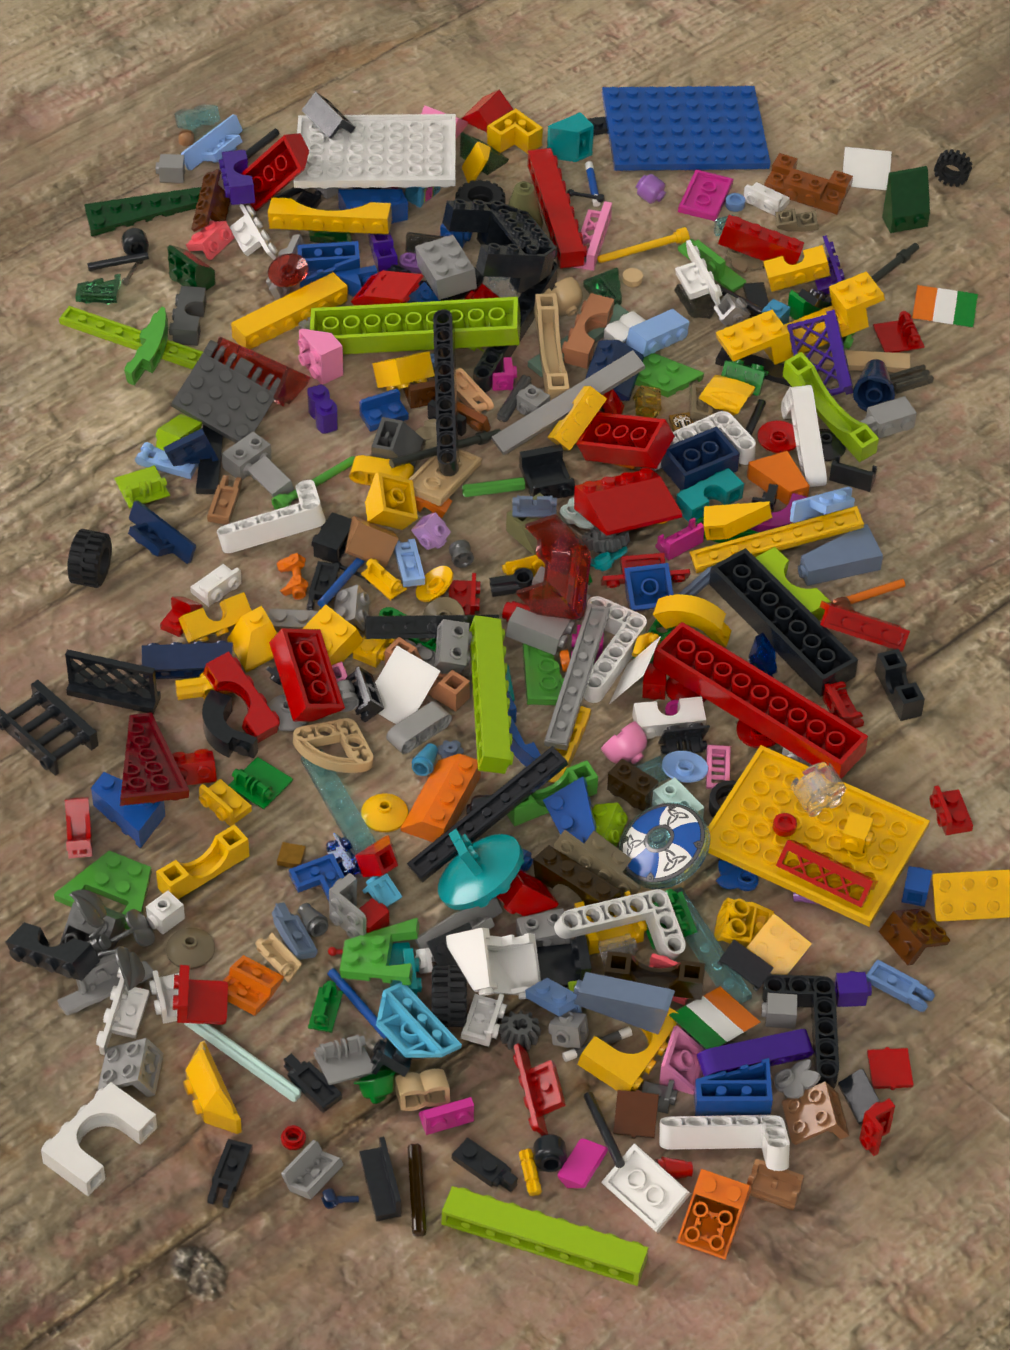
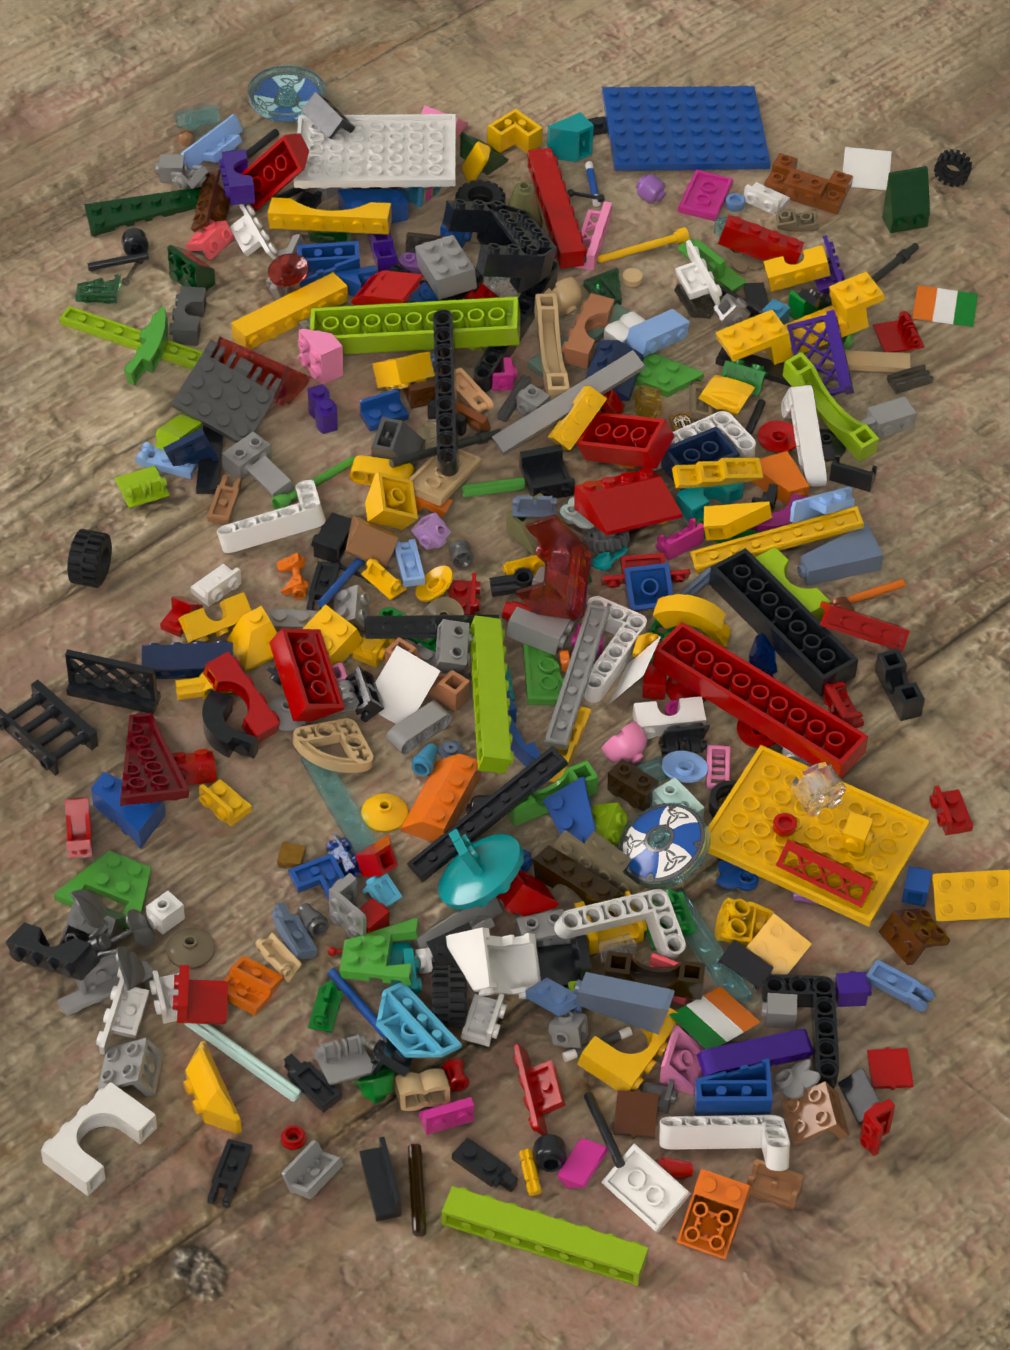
dark blue bracket [128,501,197,564] -> none
yellow arch [156,824,250,899] -> none
green hinge [228,757,293,809] -> none
dark blue hand [321,1188,359,1209] -> none
red slope [461,89,514,132] -> none
dark grey gear [499,1010,541,1051] -> none
dark blue cone [853,359,895,412] -> none
none -> light grey bracket [170,165,208,189]
none -> clear light blue dish [248,65,326,122]
none -> red bush [442,1058,470,1092]
none -> yellow slope [672,458,763,489]

